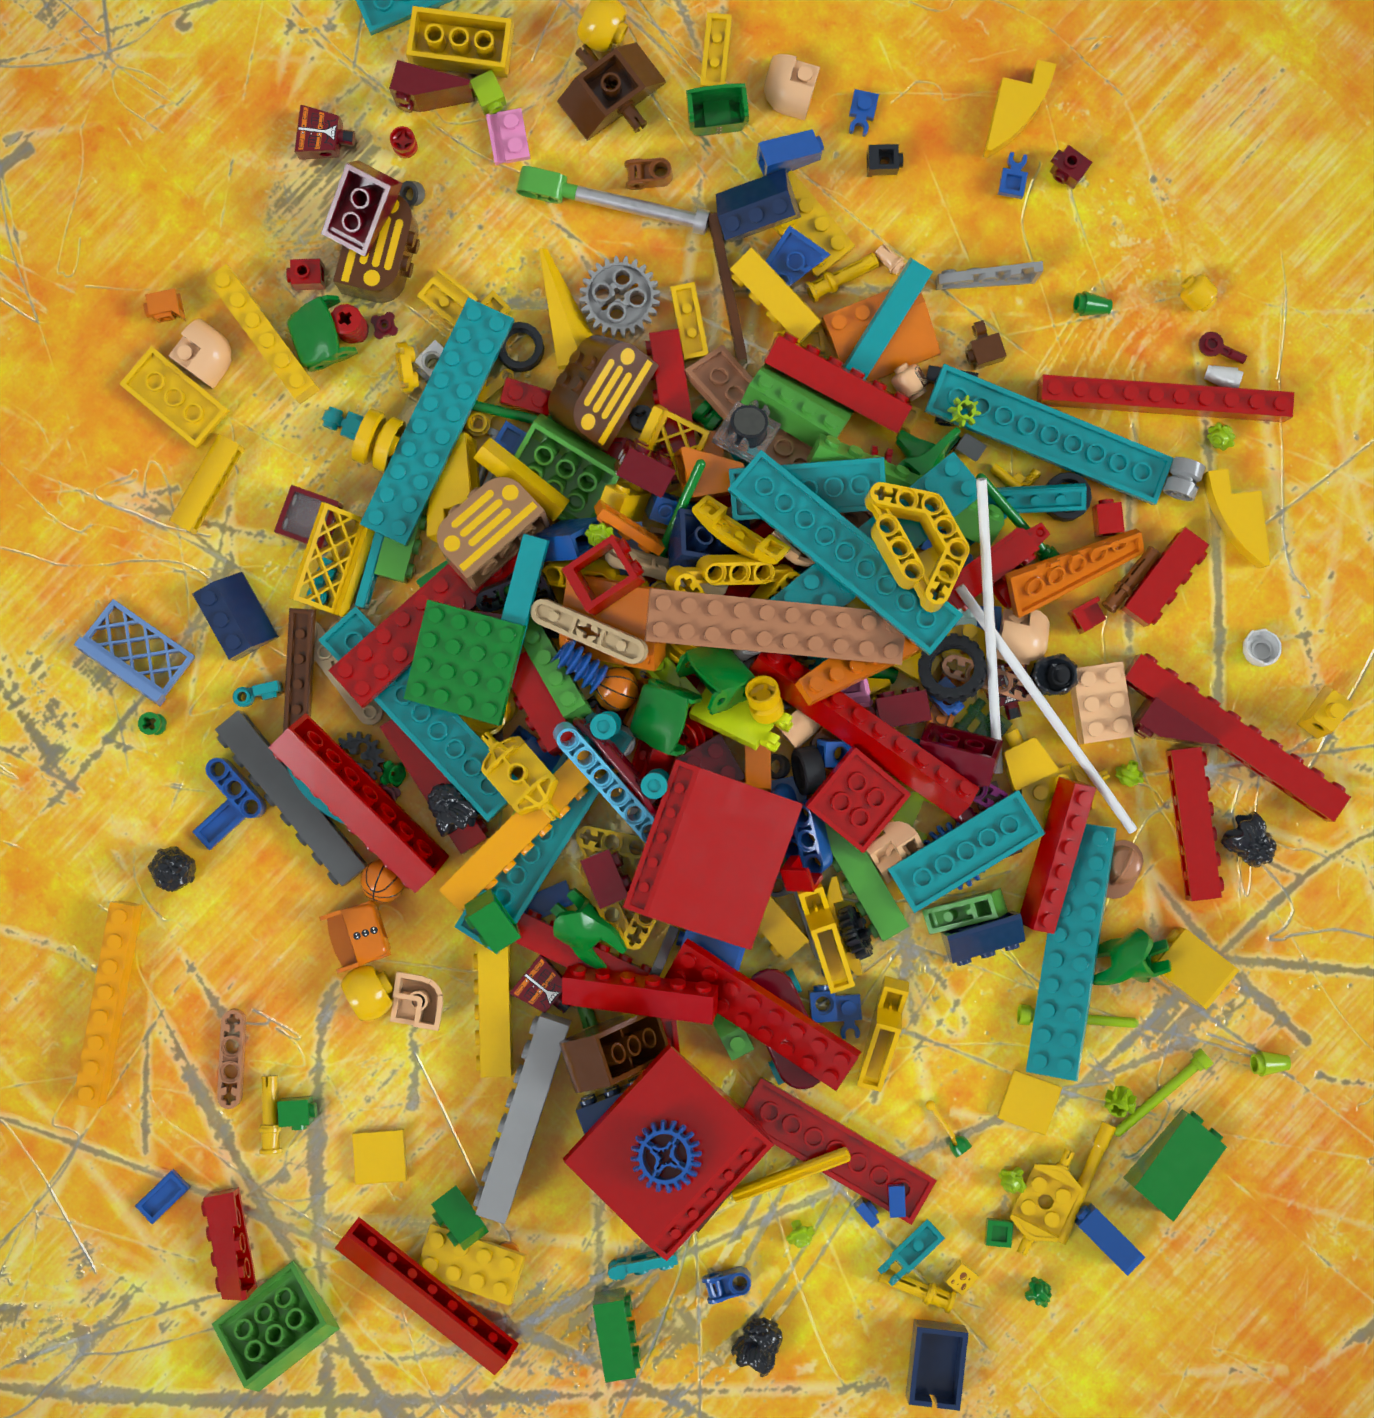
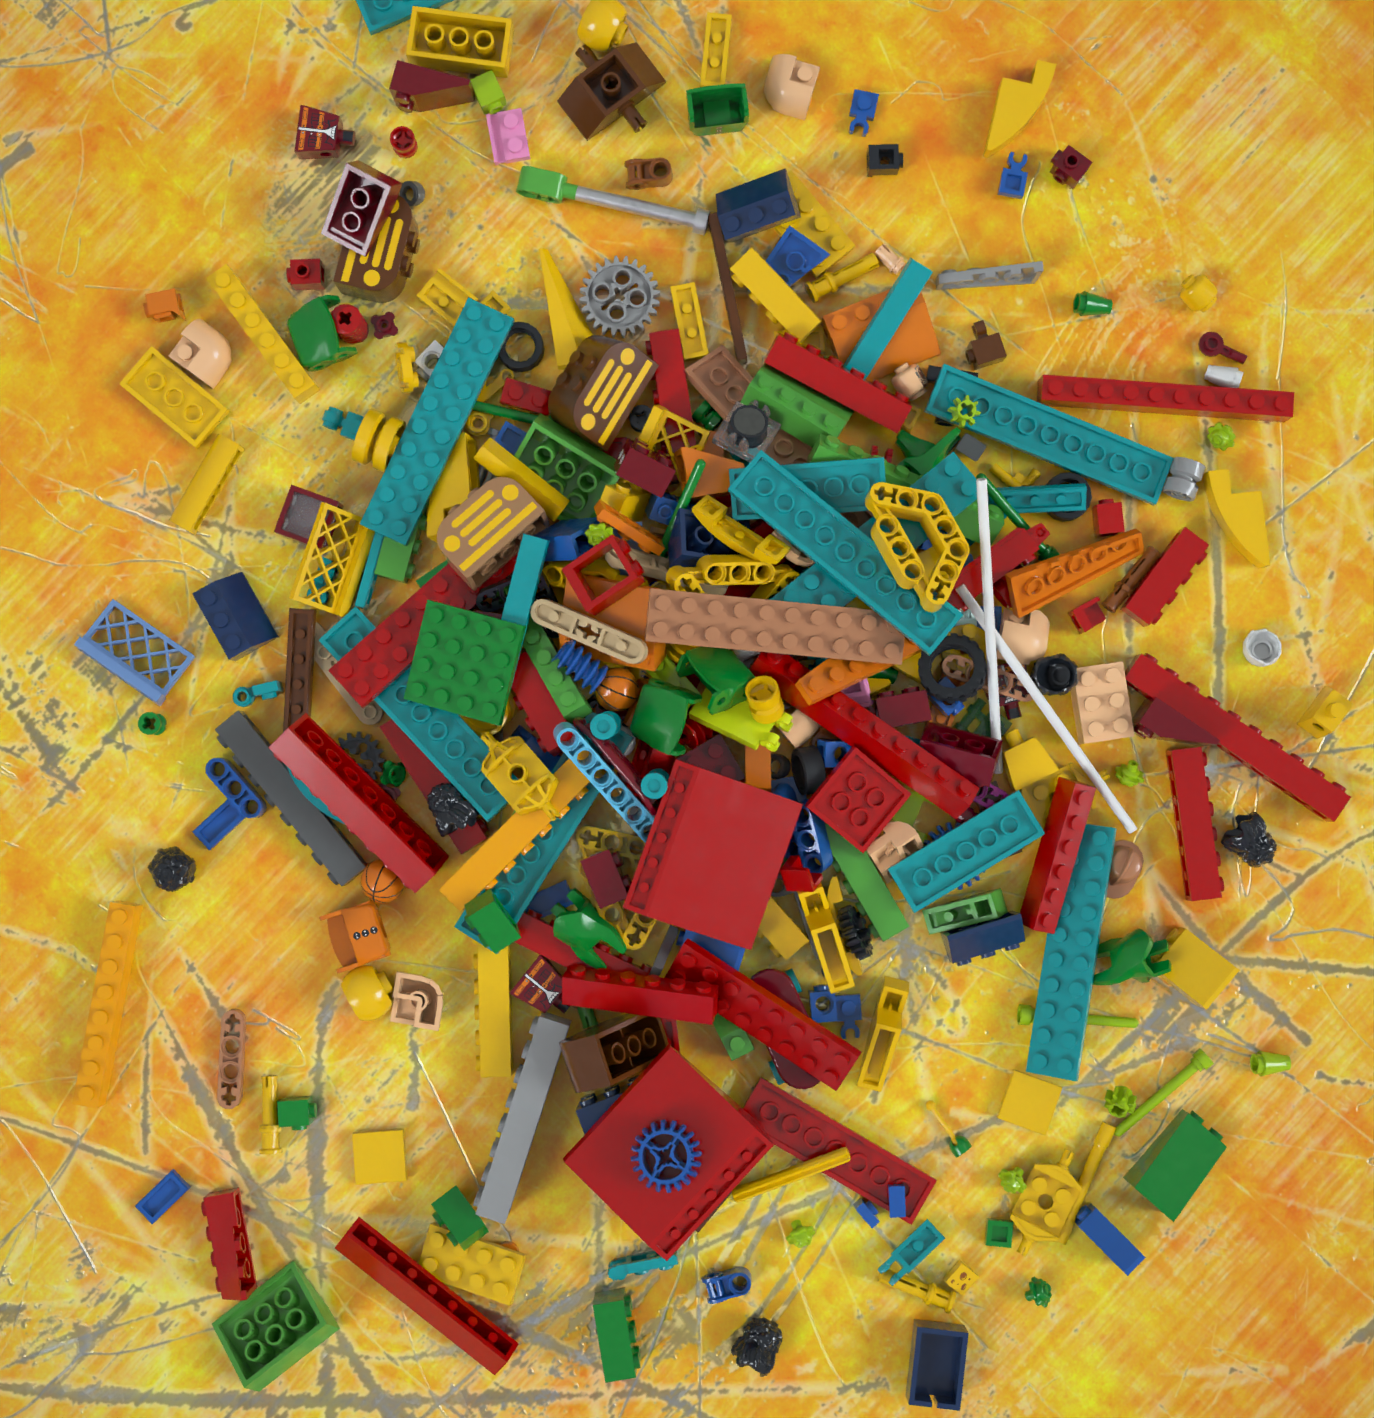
blue slope [756,129,824,176] -> none

